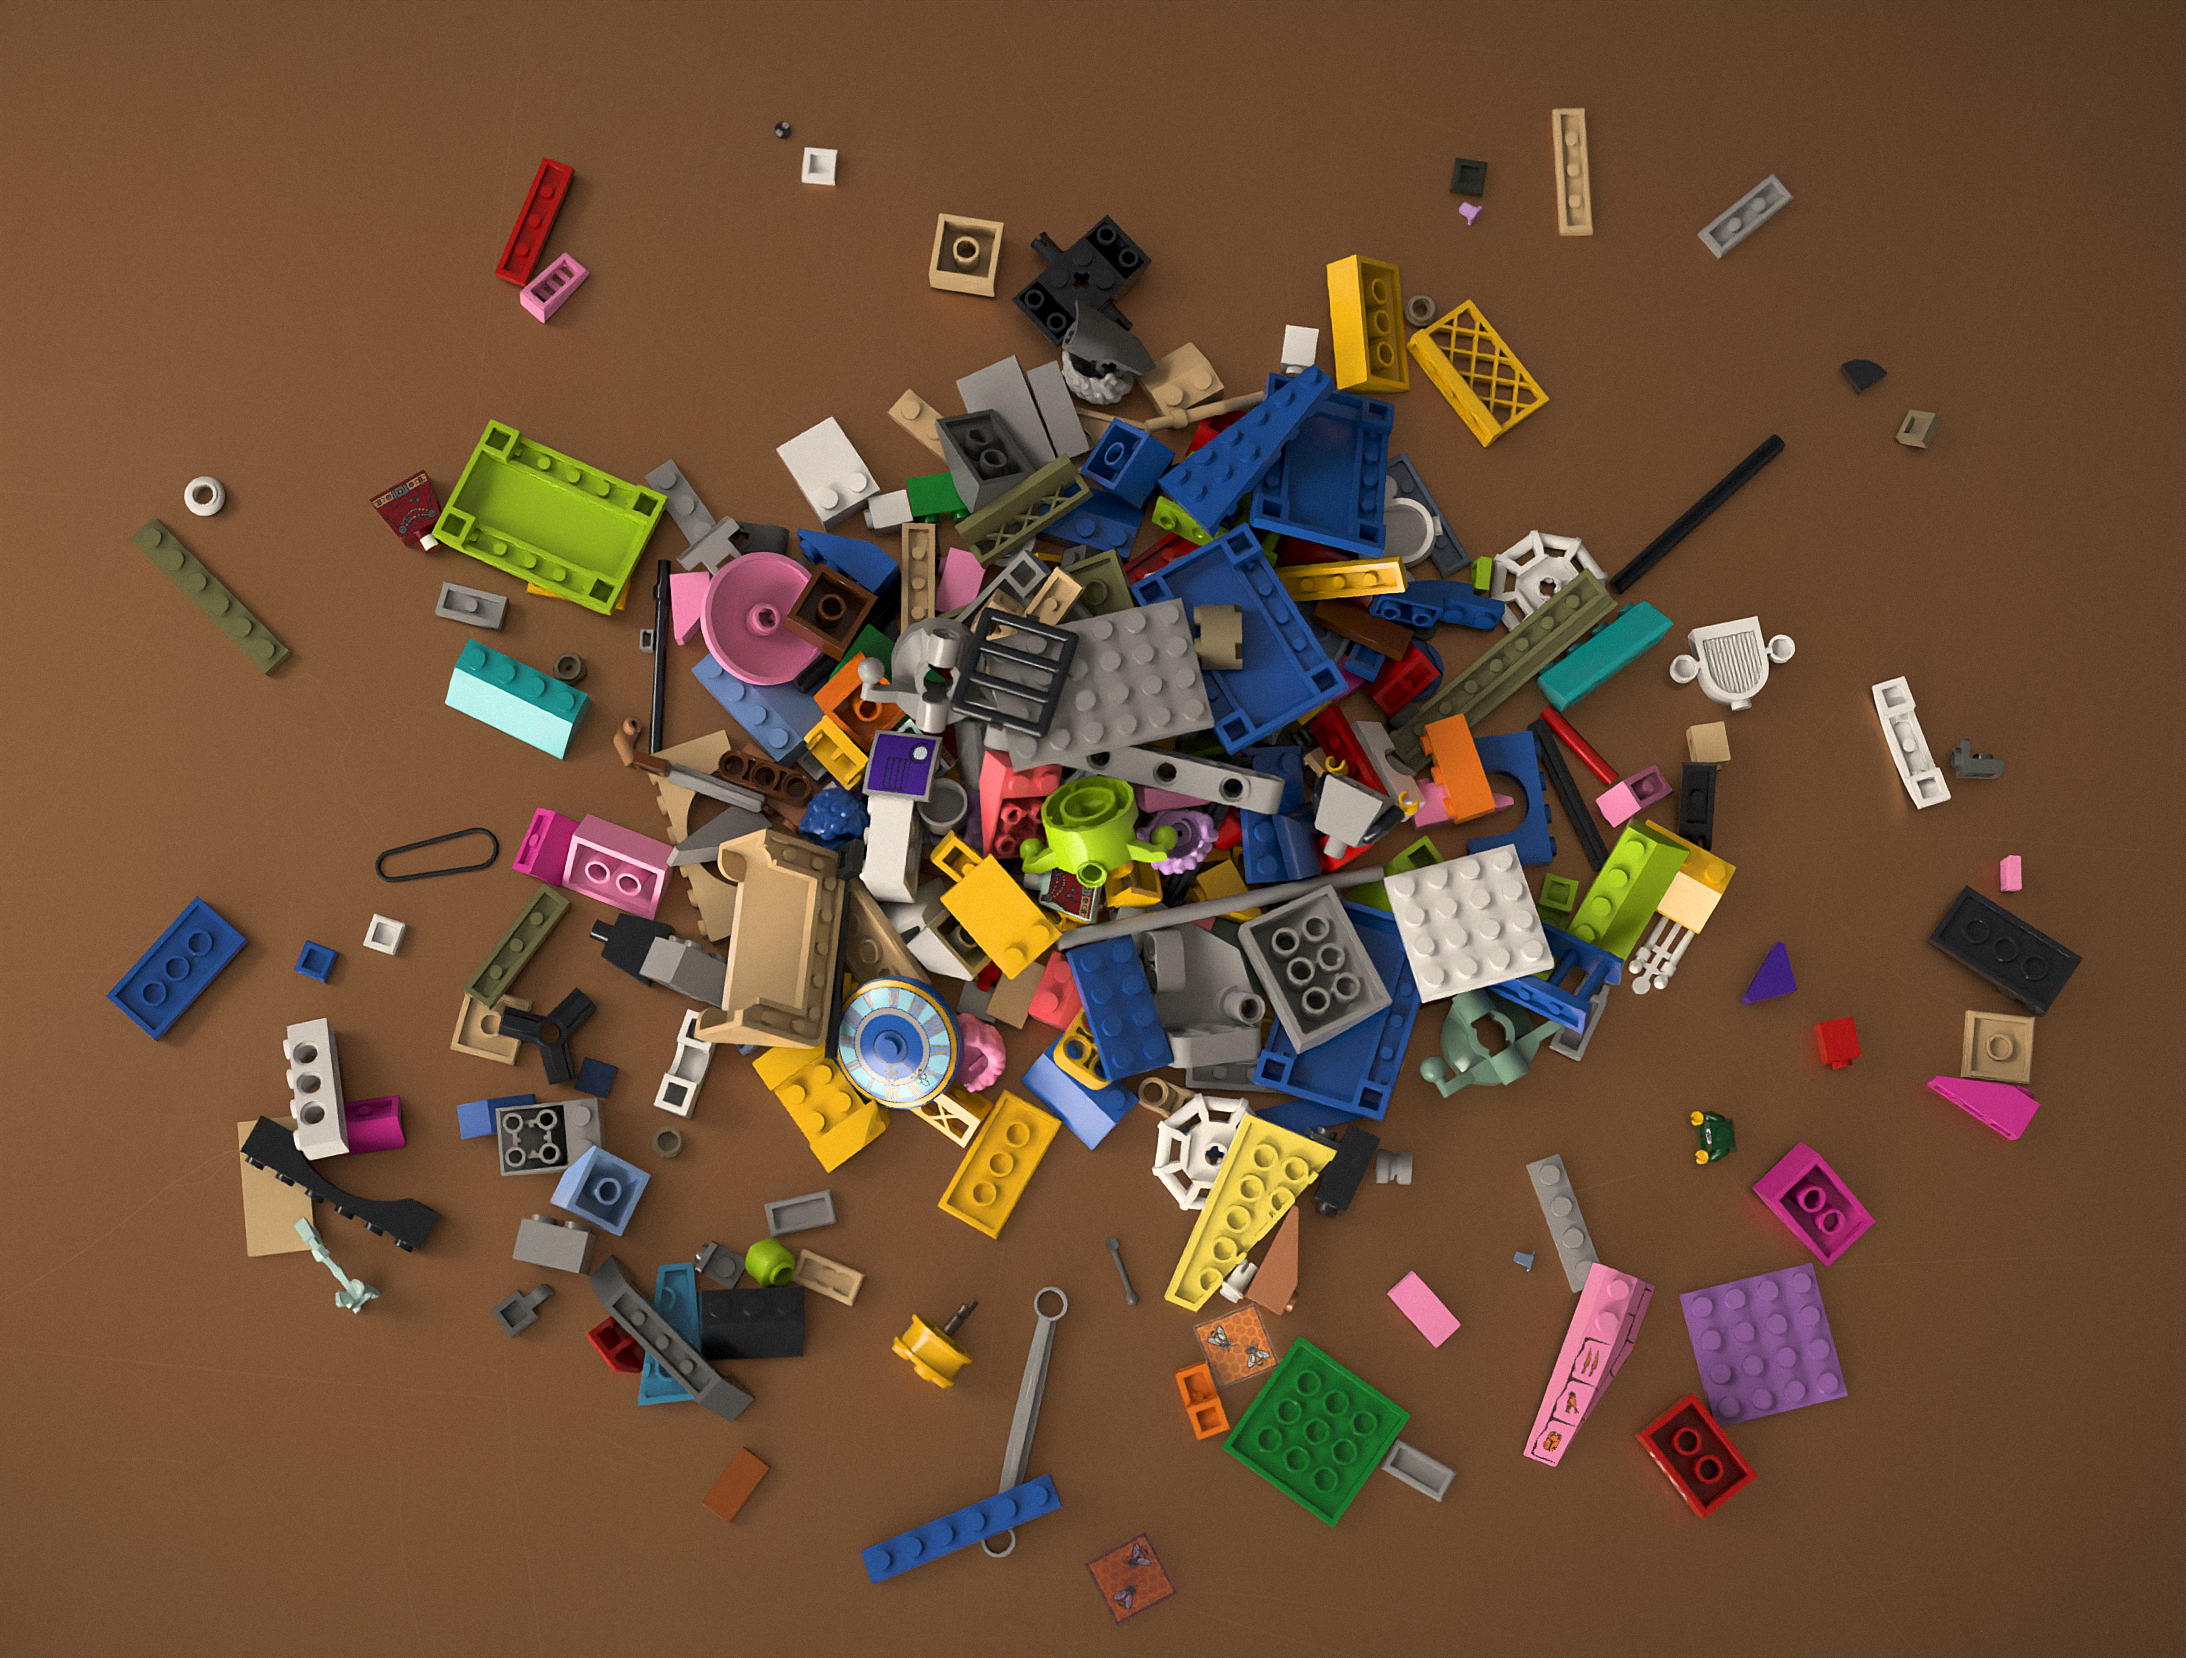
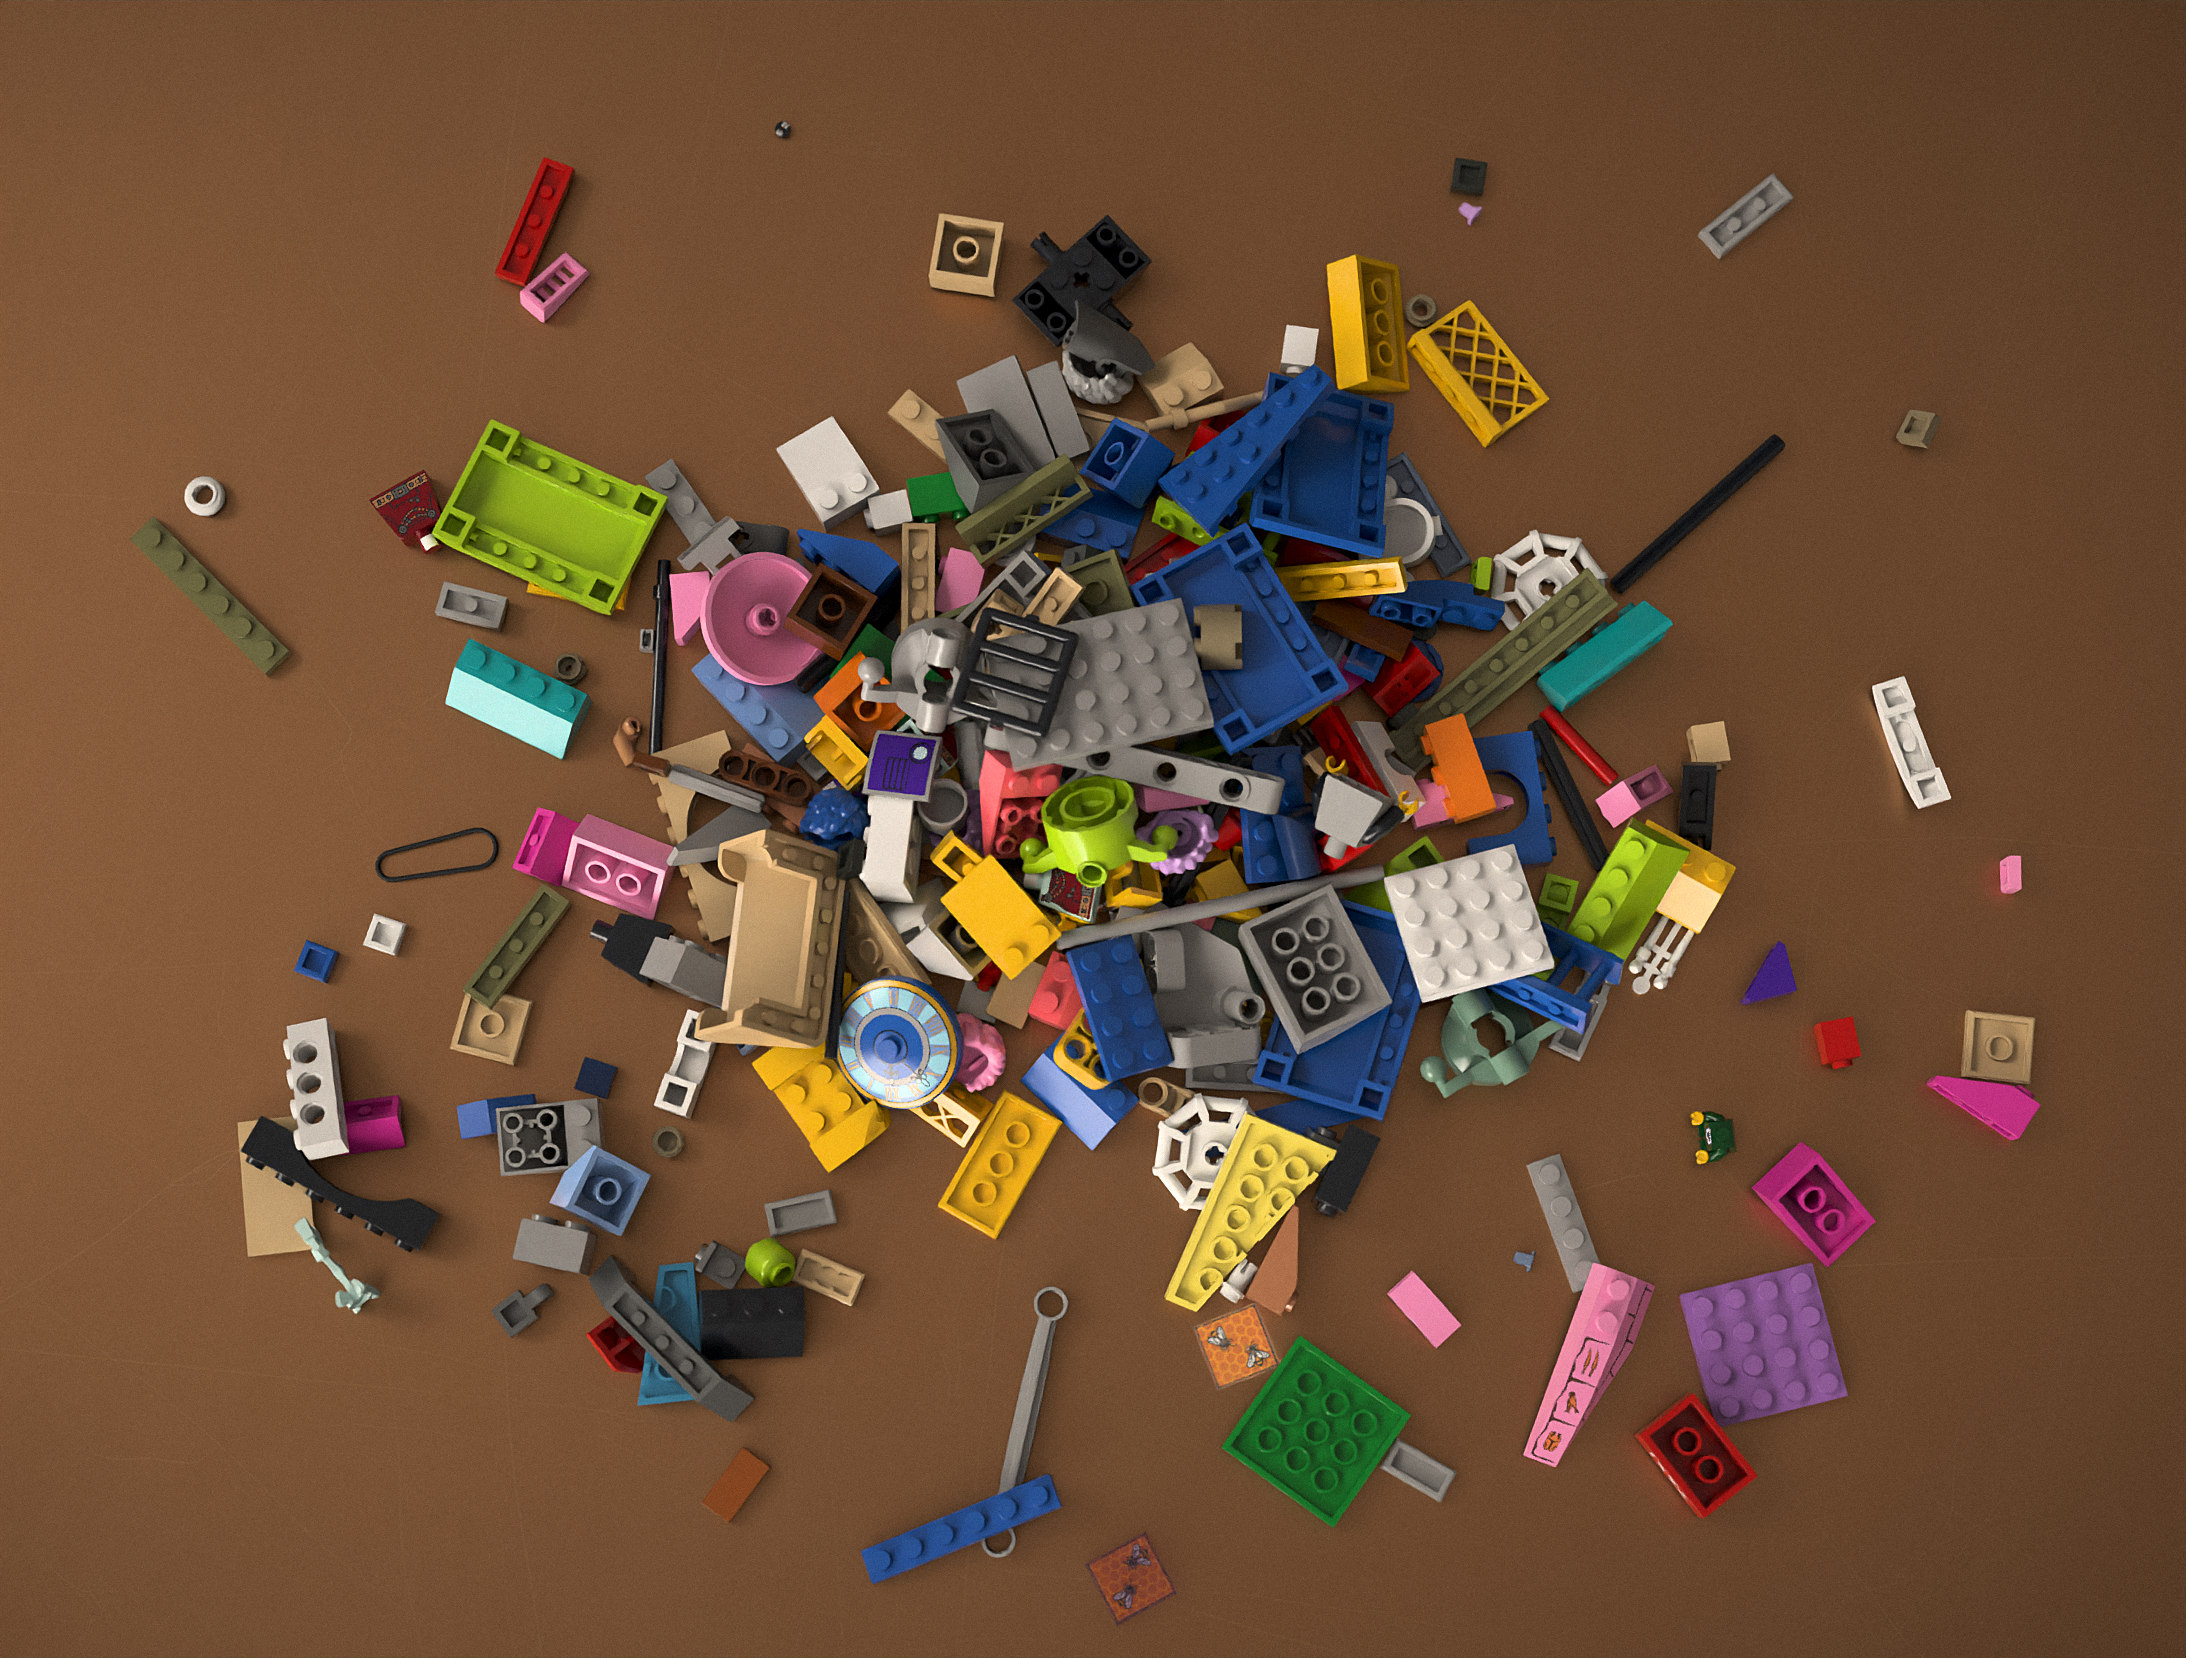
blue plate [106,896,248,1041] -> none
black piece [497,987,597,1085] -> none
white tile [802,147,838,185] -> none
yellow wheel [892,1298,979,1389] -> none
dark grey hinge [1106,1237,1139,1305] -> none
orange slope [1173,1360,1230,1440] -> none
light grey wheel [1376,1149,1412,1185] -> none
tan tile [1552,108,1593,236] -> none
white piece [1670,616,1795,711] -> none
black tile [1840,359,1887,394] -> none
black hinge [1929,885,2083,1017] -> none
dark grey bracket [1951,739,2004,779] -> none

